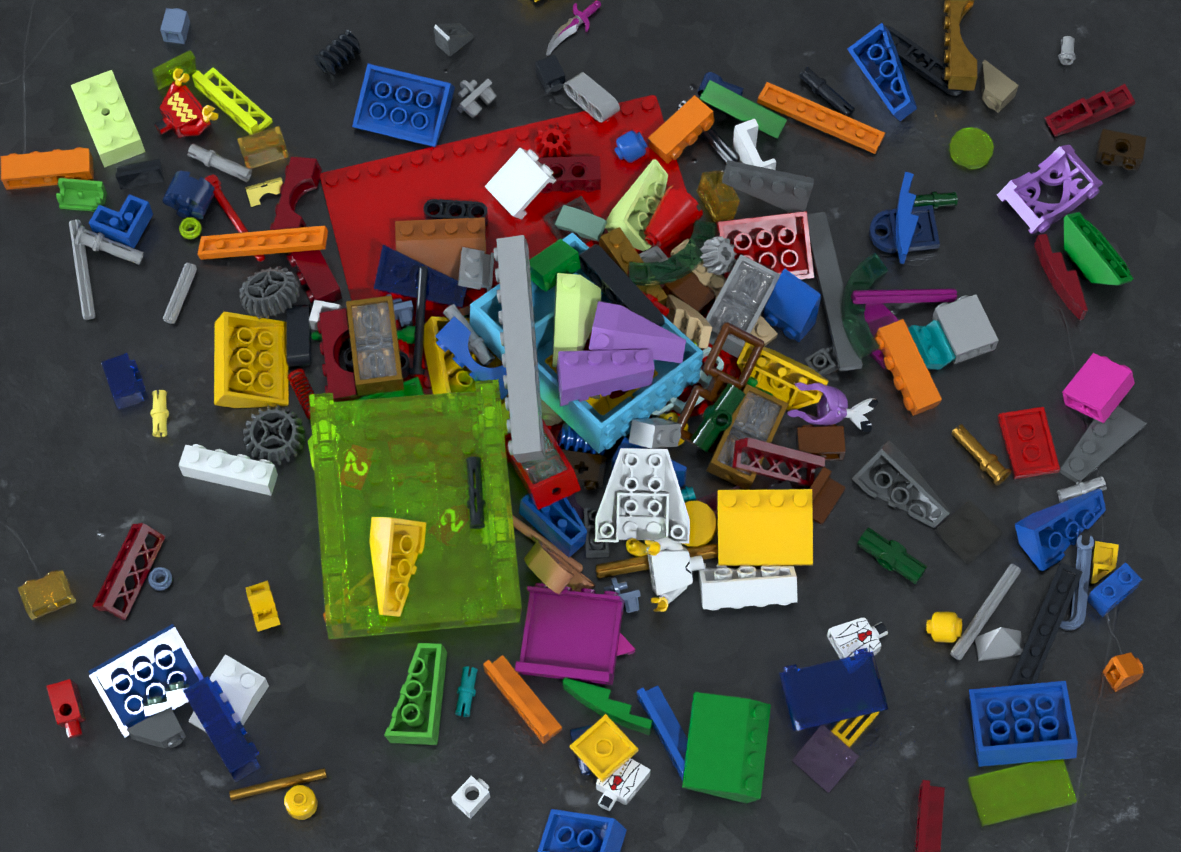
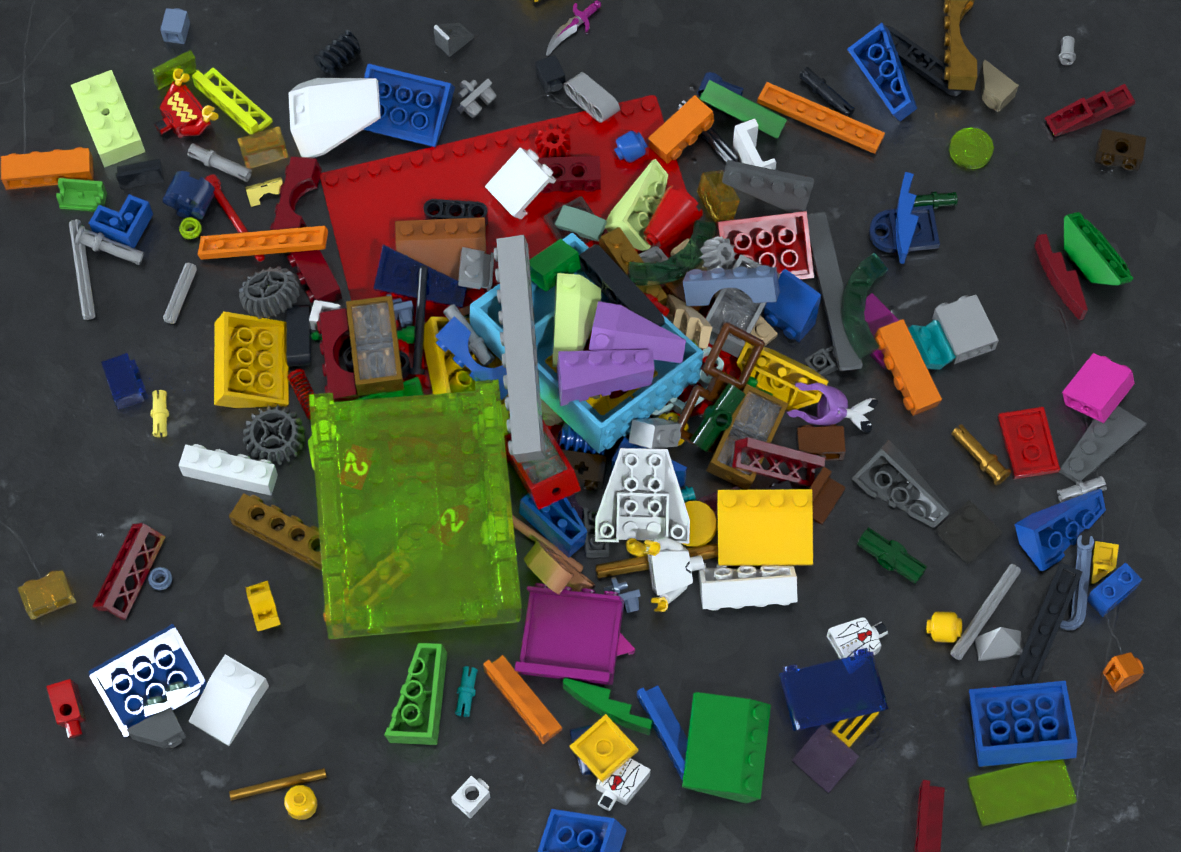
clear blue wedge [183,676,261,782] -> none
yellow wedge [369,517,426,617] -> none
black pin [466,457,486,529] -> none
magenta axle [851,288,958,304] -> none
medium lavender fence [997,145,1103,234] -> none
none -> pearl gold brick [229,493,366,586]
none -> white wedge [289,78,381,158]
none -> sand blue arch [683,265,780,306]

